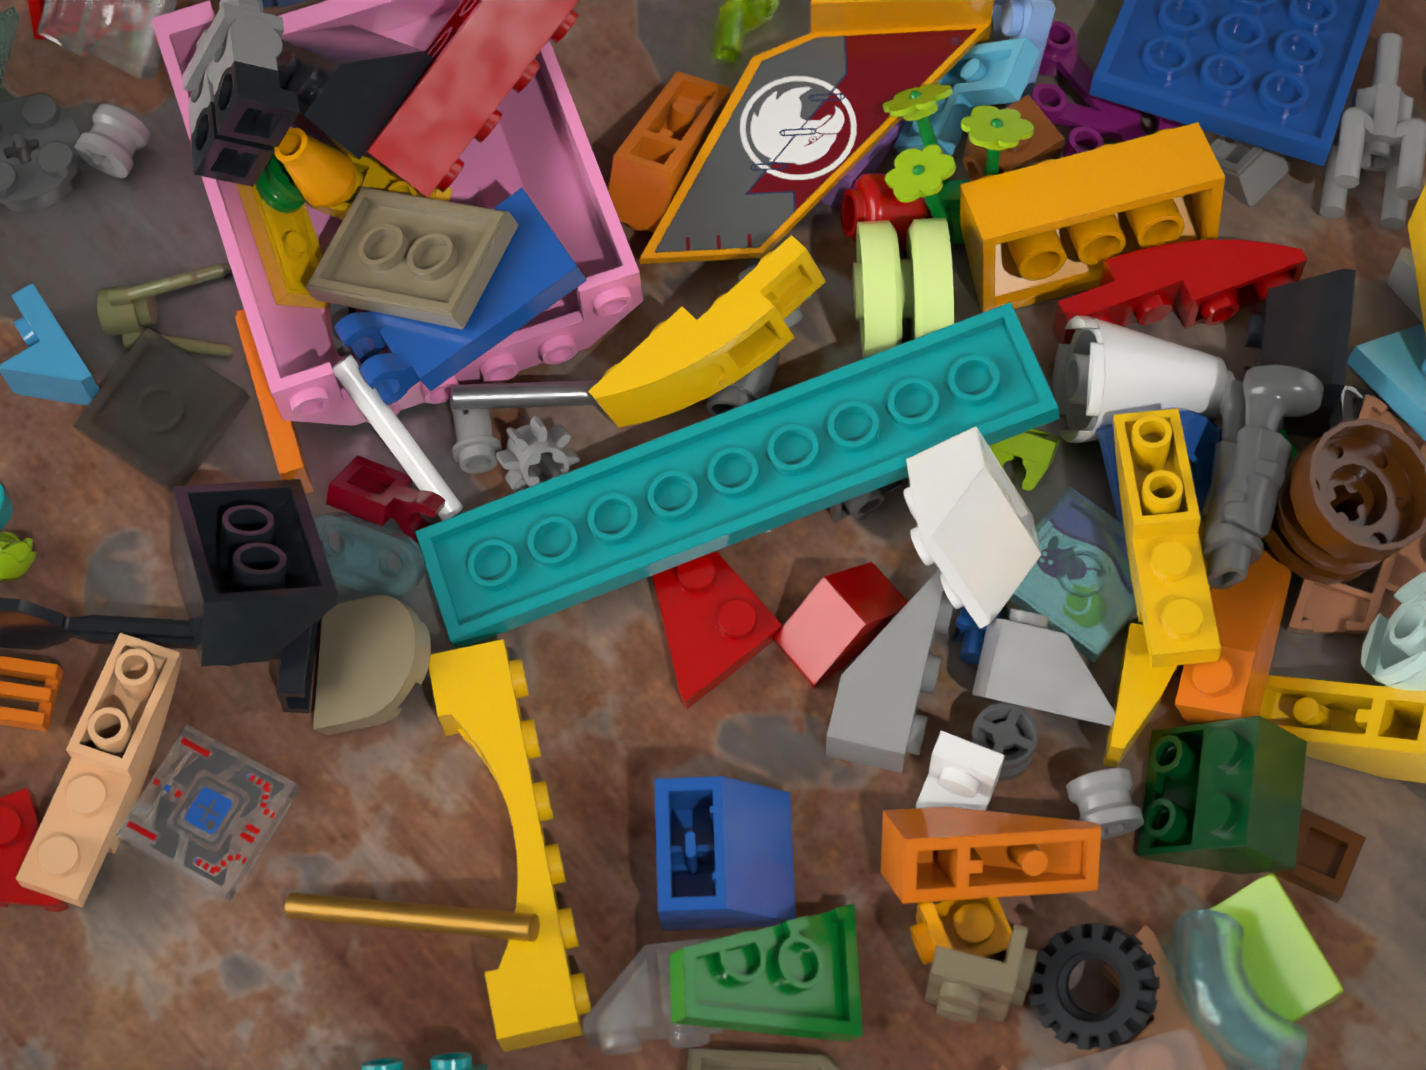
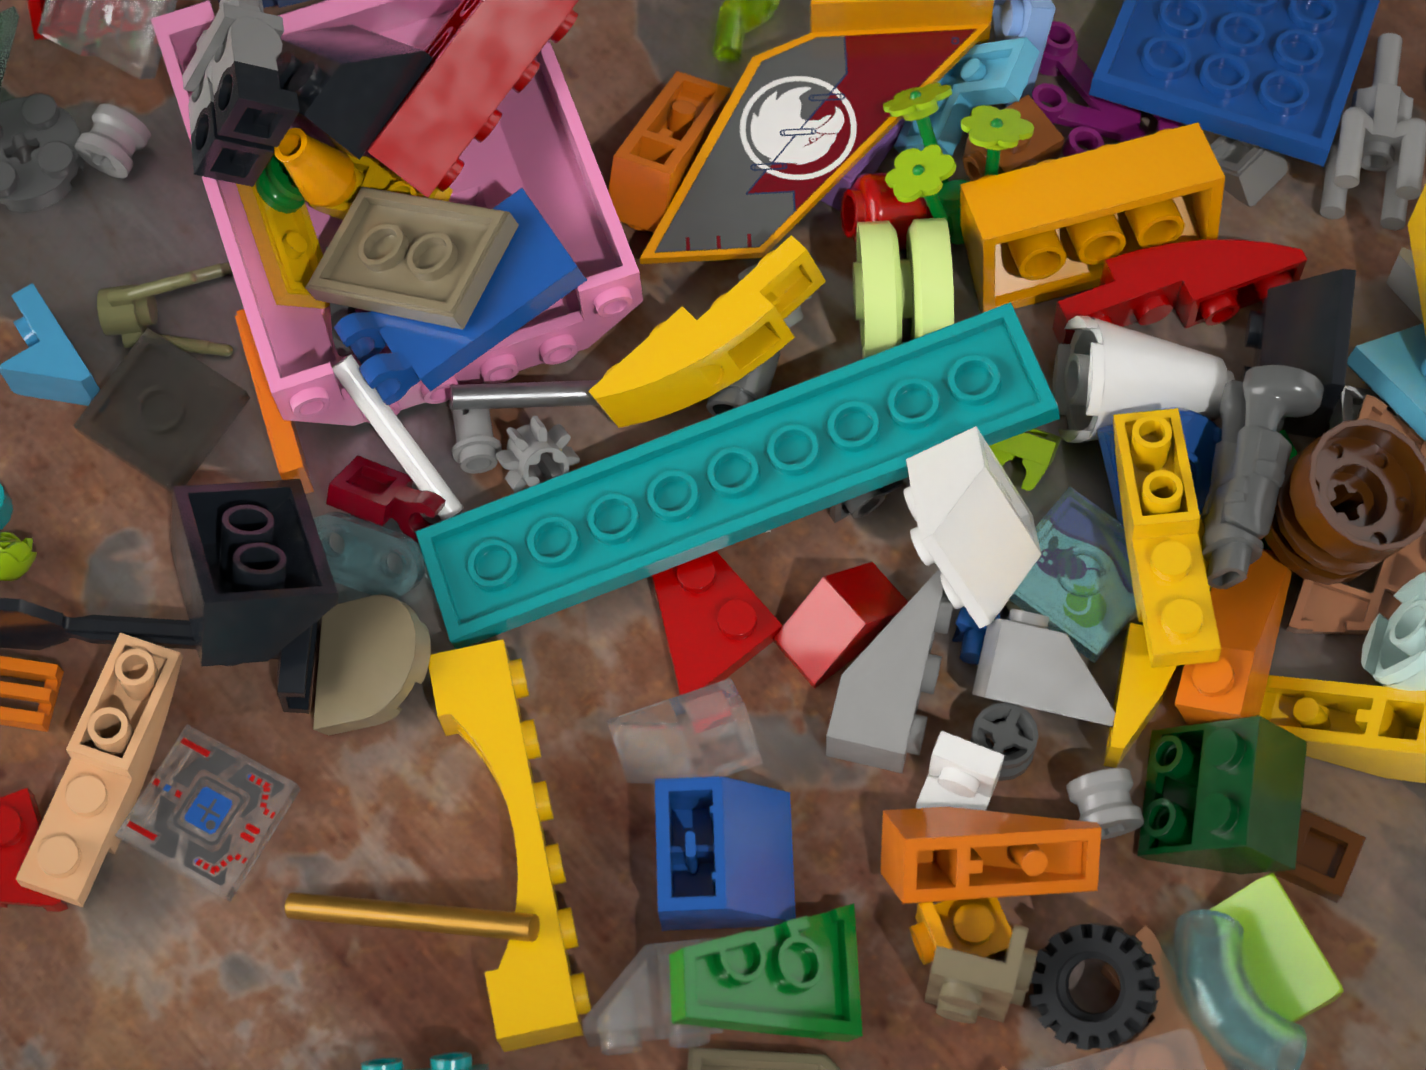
none -> clear slope [607,678,763,784]

